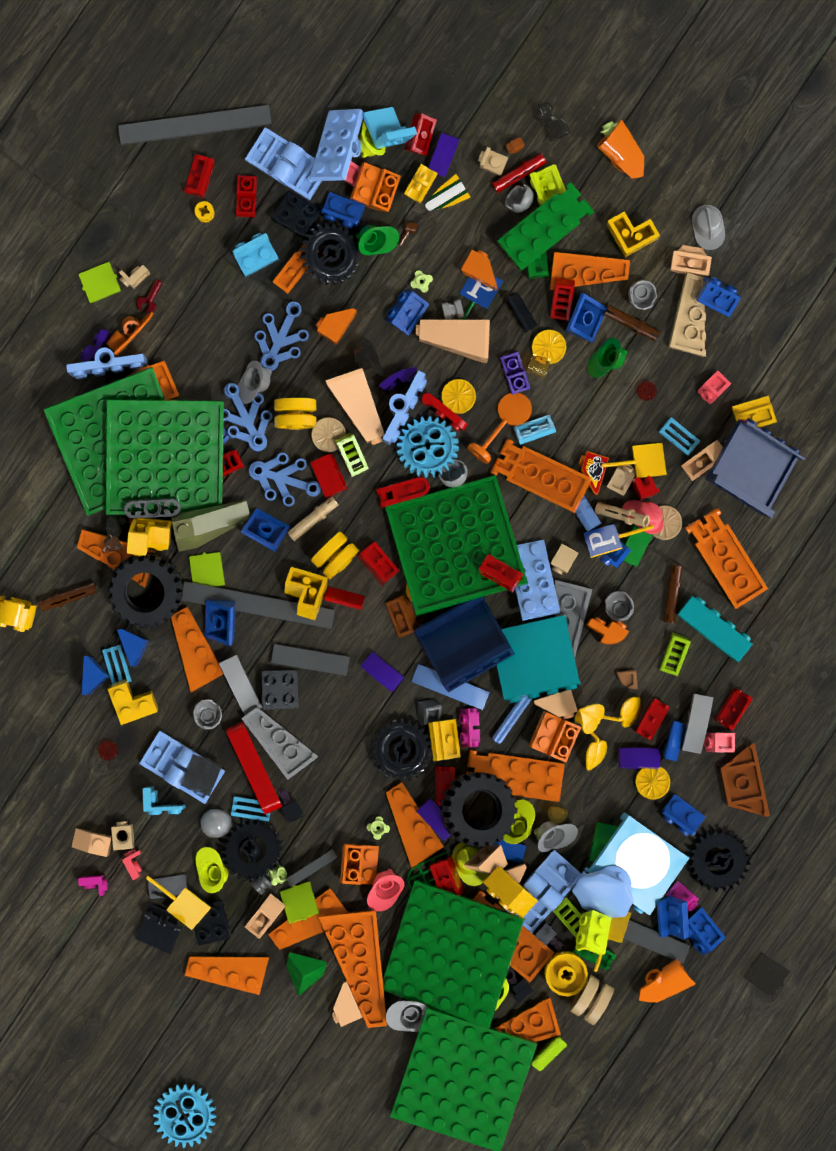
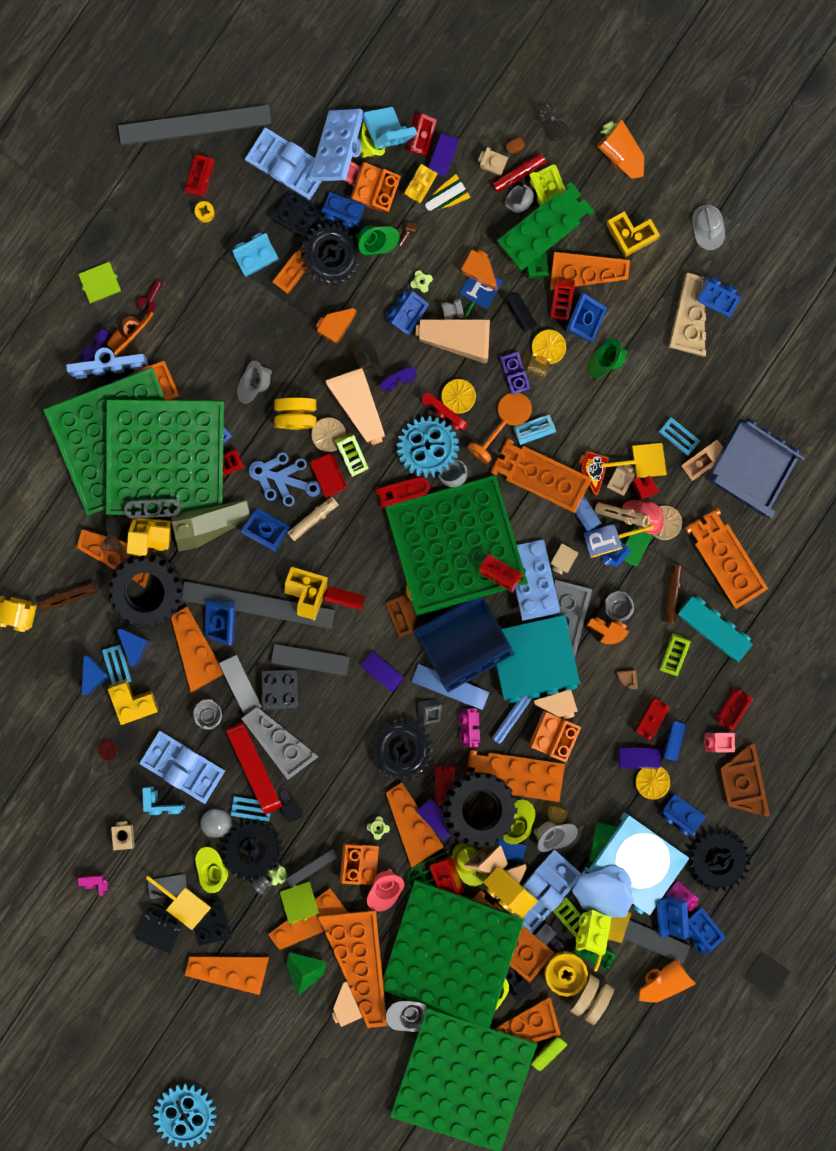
light nougat slope [72,828,113,857] -> none
tan bracket [119,265,150,289] -> none
coral bracket [122,849,142,880] -> none
clear smoke piece [180,754,222,796] -> none
lime piece [189,552,225,587] -> none
medium blue plant [223,383,272,452] -> none
red slope [236,176,257,218] -> none
light nougat slope [245,894,286,939] -> none
medium blue plant [255,302,309,371] -> none
yellow wheel [311,531,359,580] -> none
red hinge [358,542,399,586] -> none
light blue plate [383,370,427,445] -> none
yellow plate [429,719,461,761] -> none
yellow plant [575,697,641,771] -> none
reddish brown pin [604,305,660,342] -> none
light grey hair [628,279,657,310] -> none
clear red tile [637,381,657,401] -> none
light nougat slope [670,245,712,277] -> none
light grey slope [682,694,714,754] -> none
coral bracket [697,371,731,404] -> none
yellow plate [731,396,777,428] -> none

